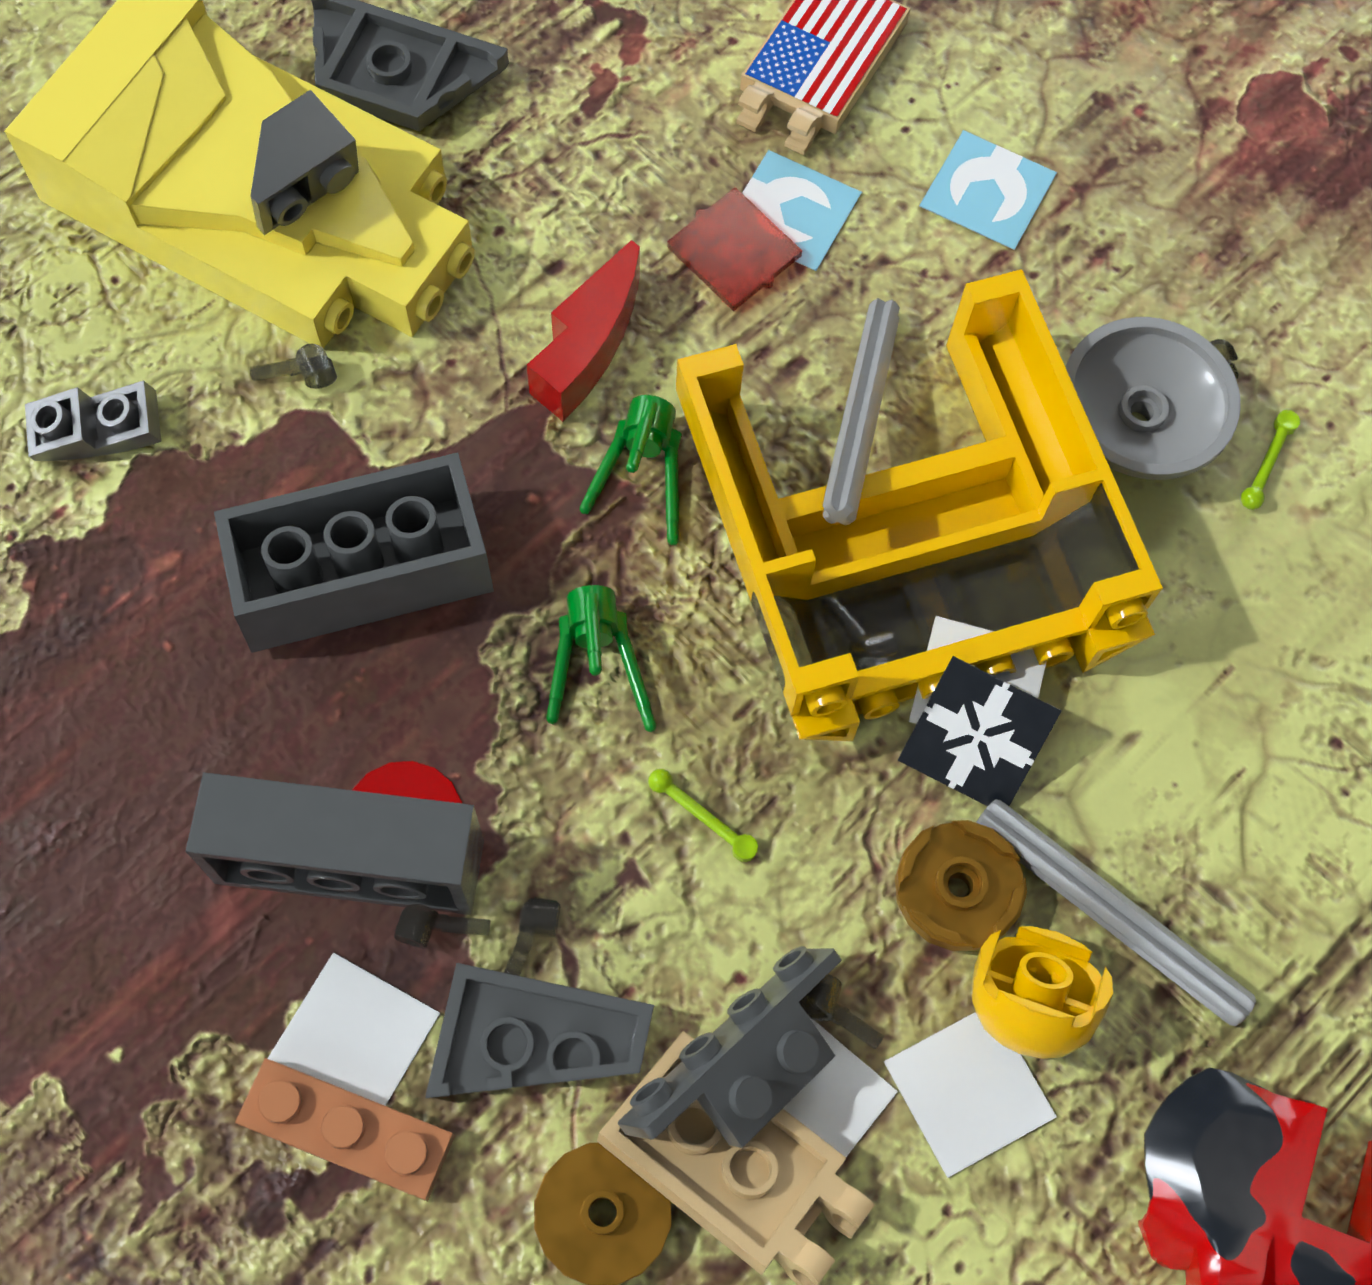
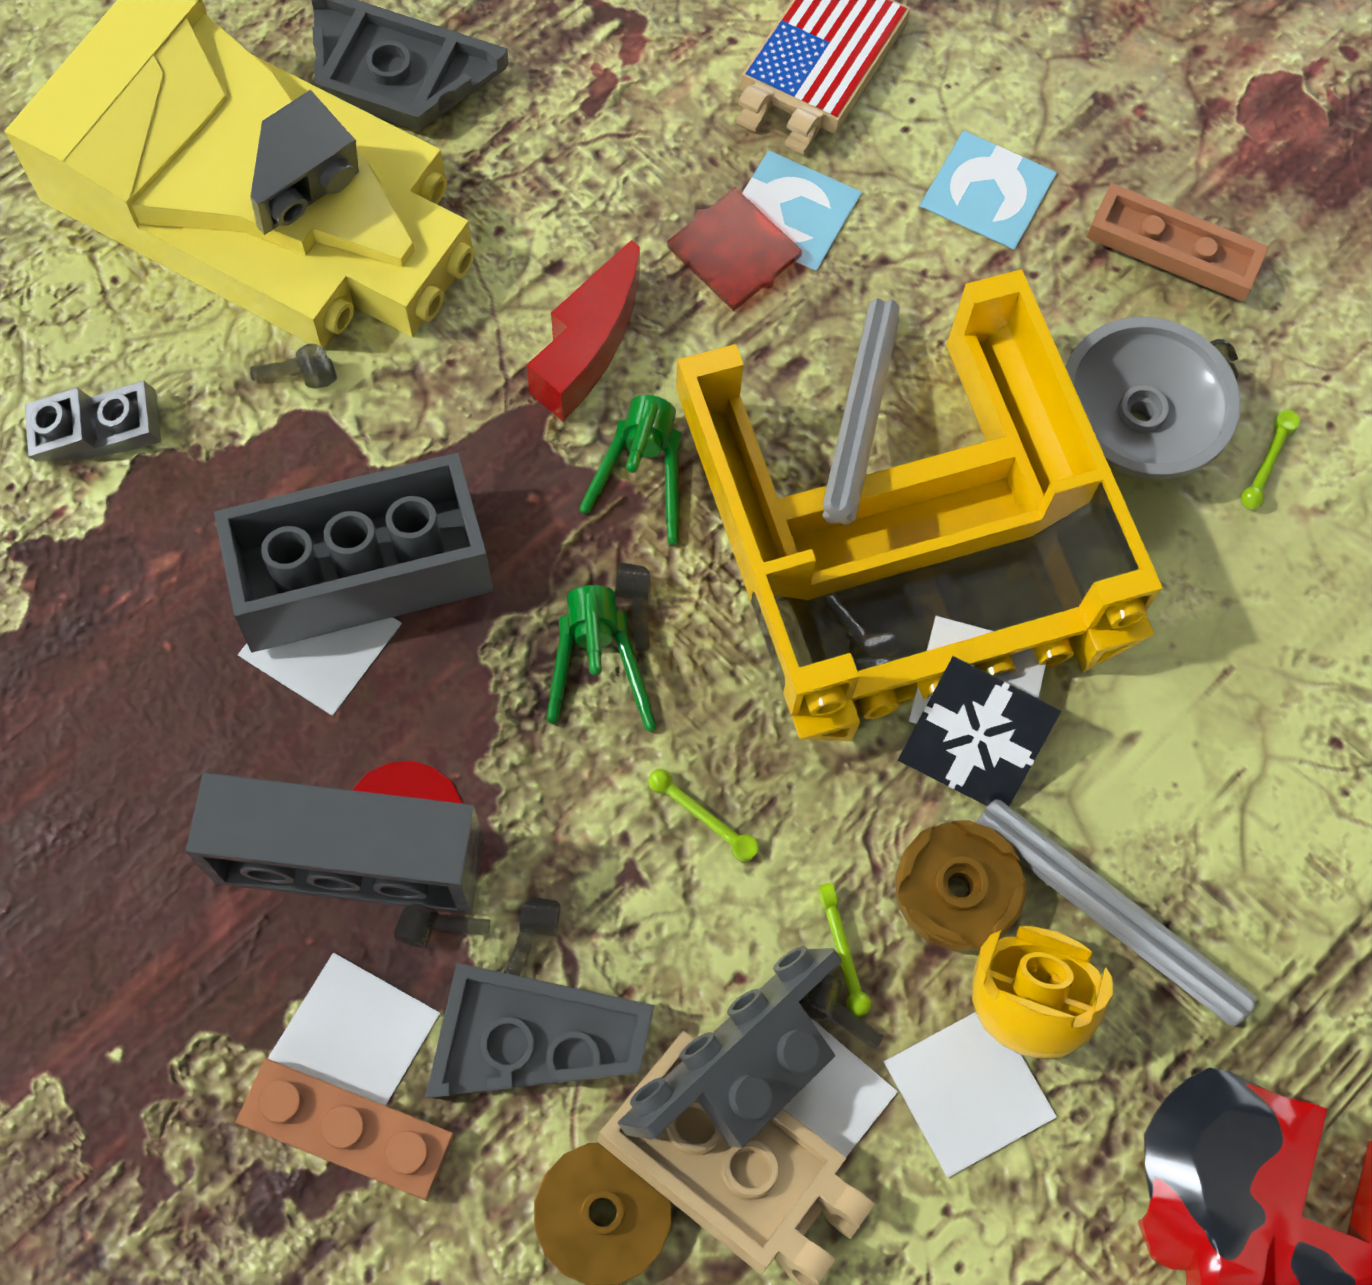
none -> white sticker [238,617,402,716]
none -> clear smoke hand [615,563,651,651]
none -> lime hinge [818,882,872,1017]
none -> nougat plate [1086,183,1269,302]

